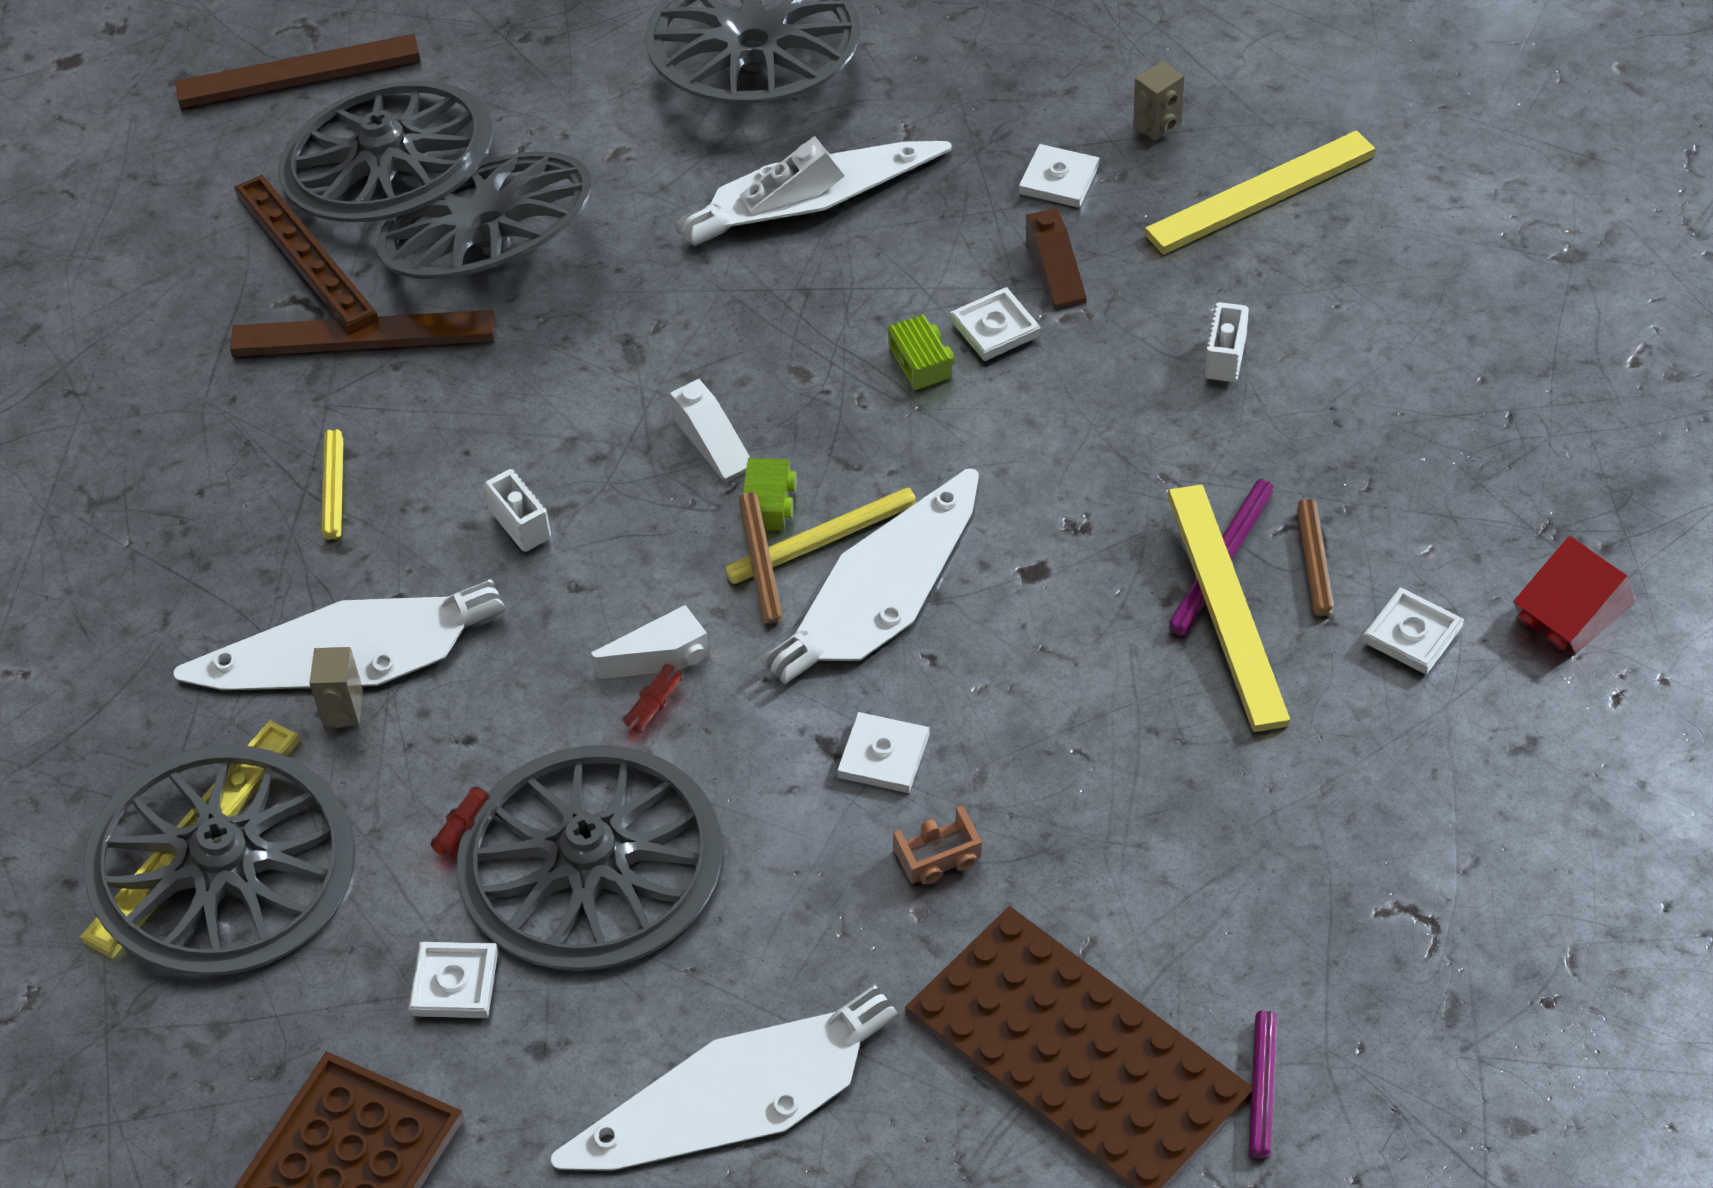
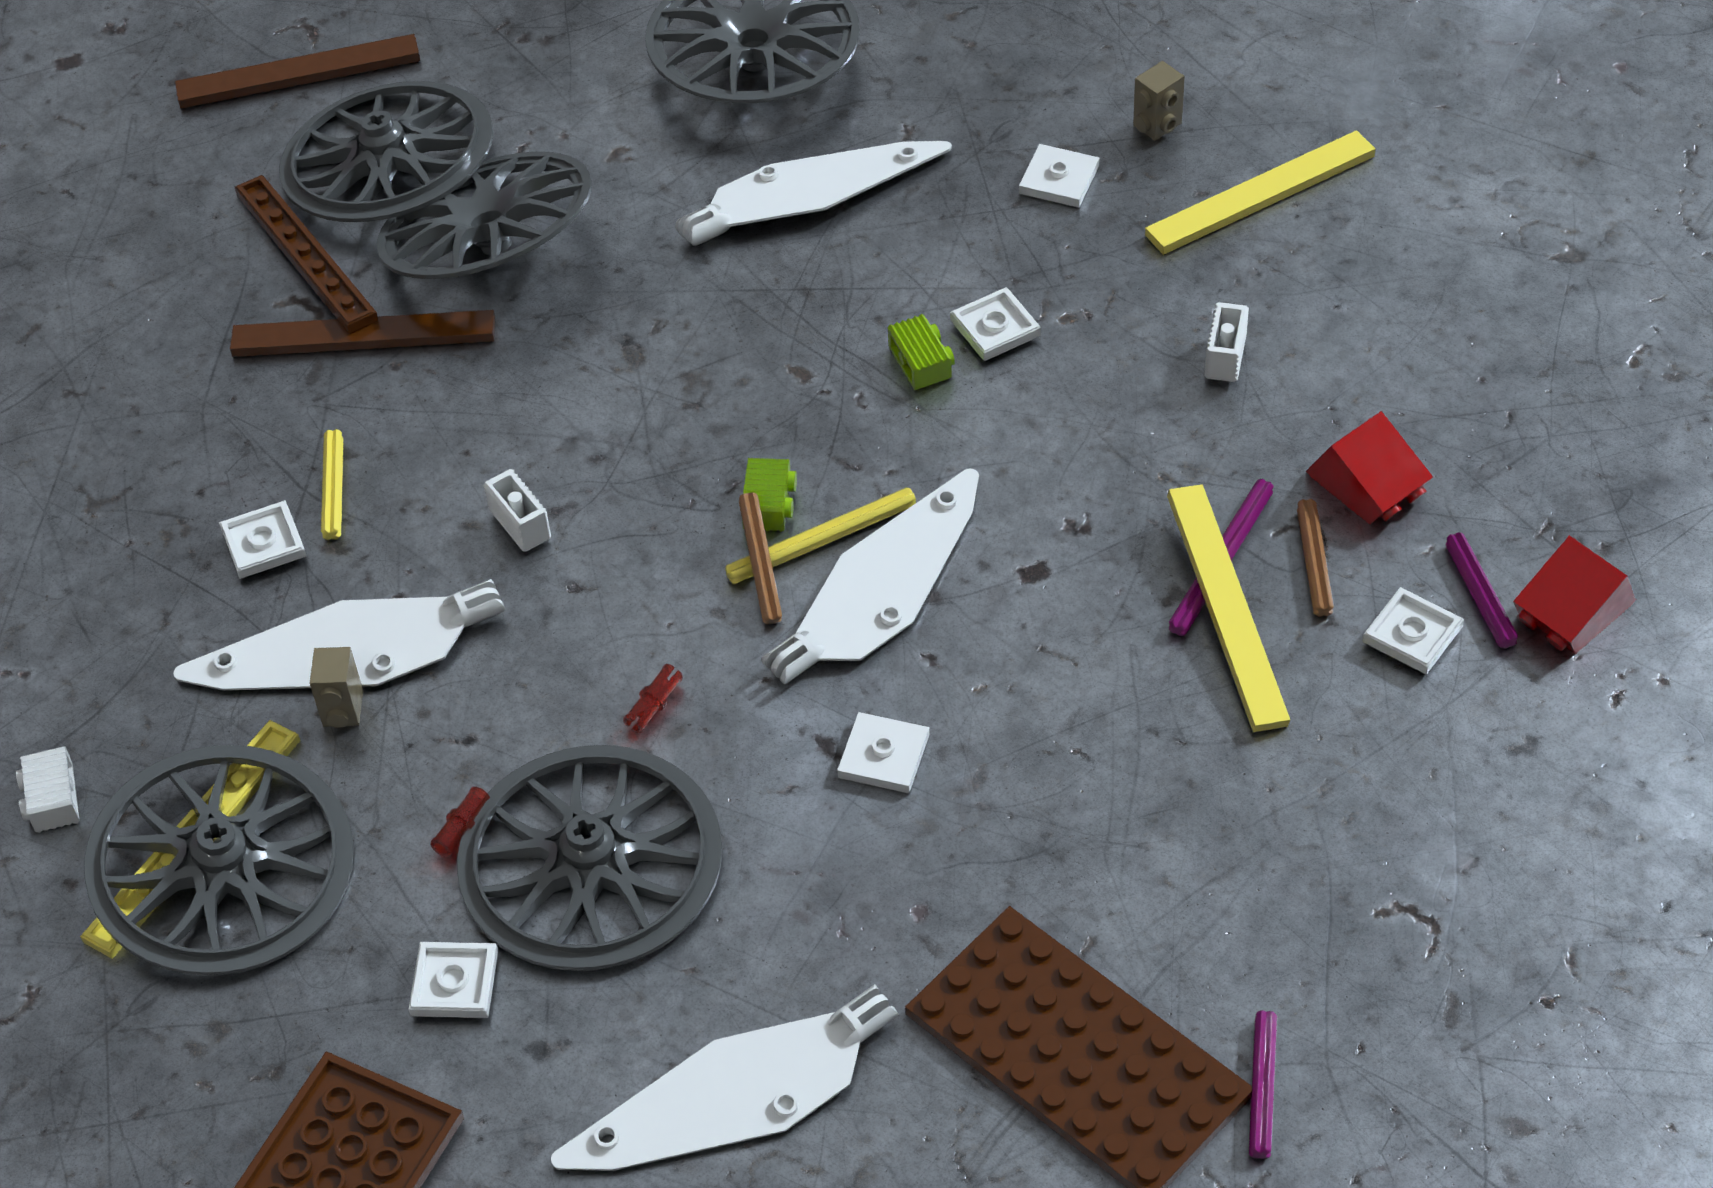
white slope [591,605,710,679] -> none
white slope [670,379,750,483] -> none
white slope [739,136,845,215] -> none
nougat window [893,805,982,885] -> none
reddish brown slope [1026,208,1087,309] -> none
none -> white brick [16,746,80,833]
none -> white plate [219,500,307,579]
none -> red slope [1306,411,1433,525]
none -> magenta axle [1446,532,1518,649]

